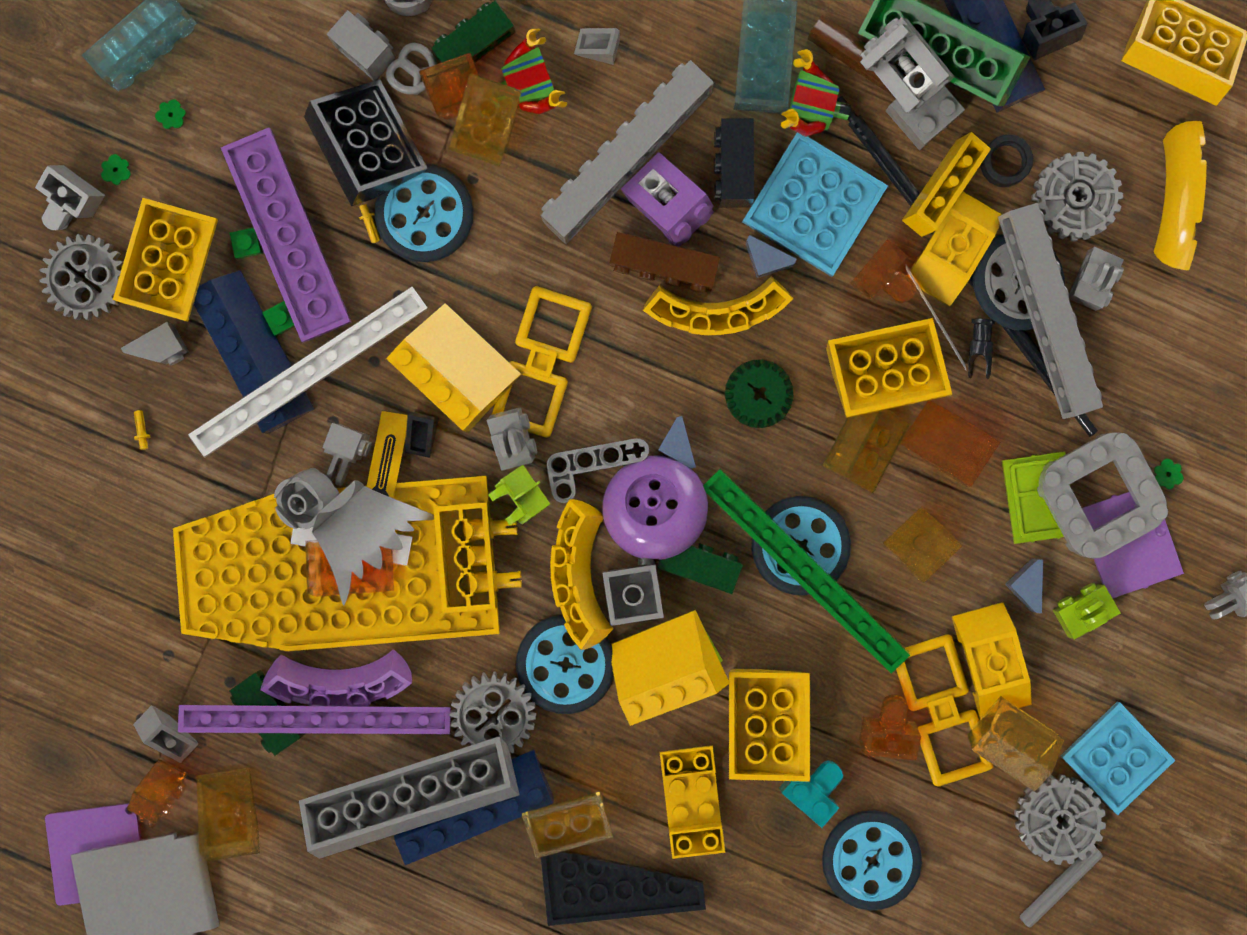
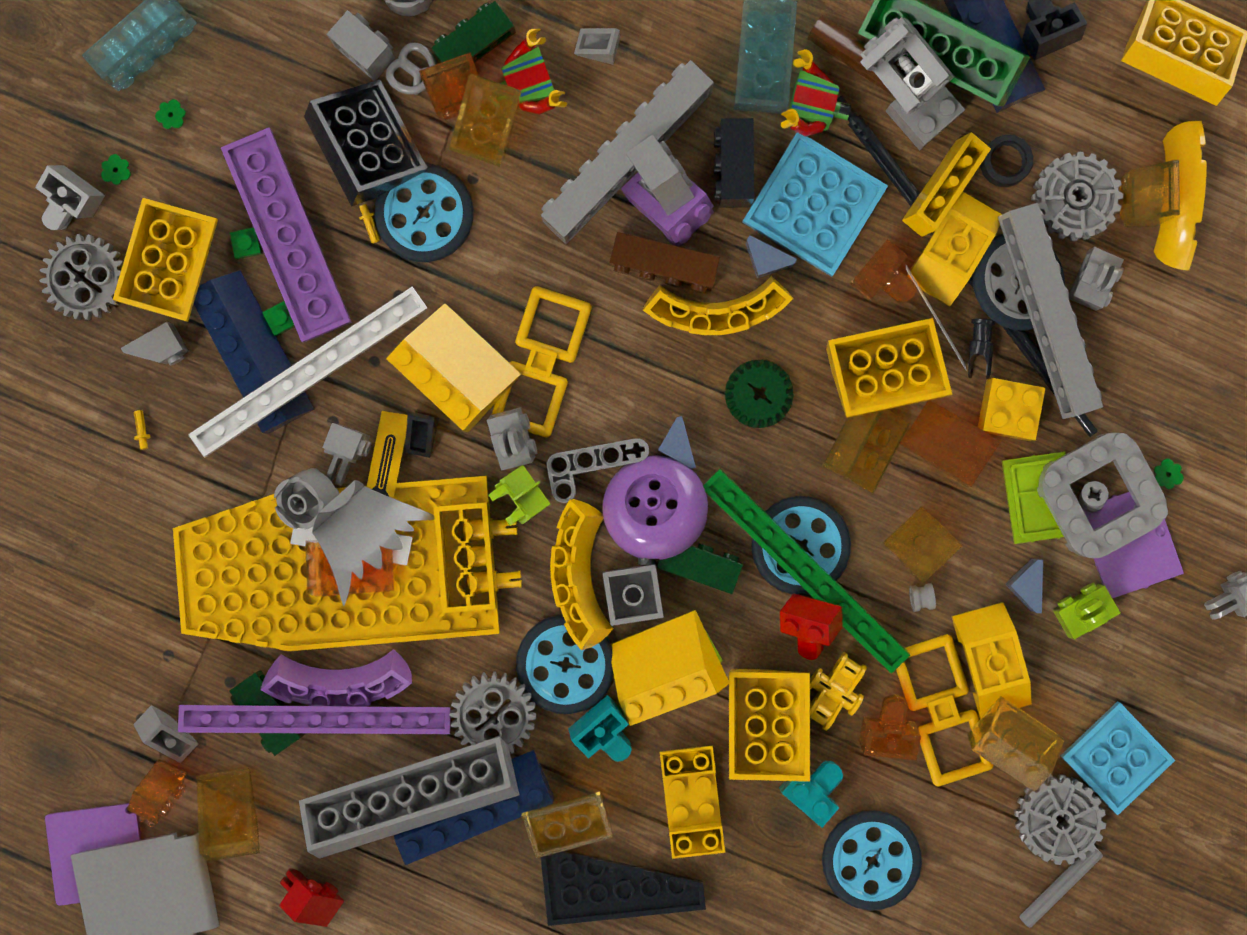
none -> red brick [279,868,344,927]
none -> teal brick [568,695,632,762]
none -> light grey brick [626,134,695,216]
none -> red brick [780,593,842,660]
none -> yellow axle [810,652,867,731]
none -> light grey wheel [909,583,936,612]
none -> yellow brick [977,378,1045,441]
none -> light grey wheel [1079,481,1108,512]
none -> clear yellow slope [1120,160,1180,227]

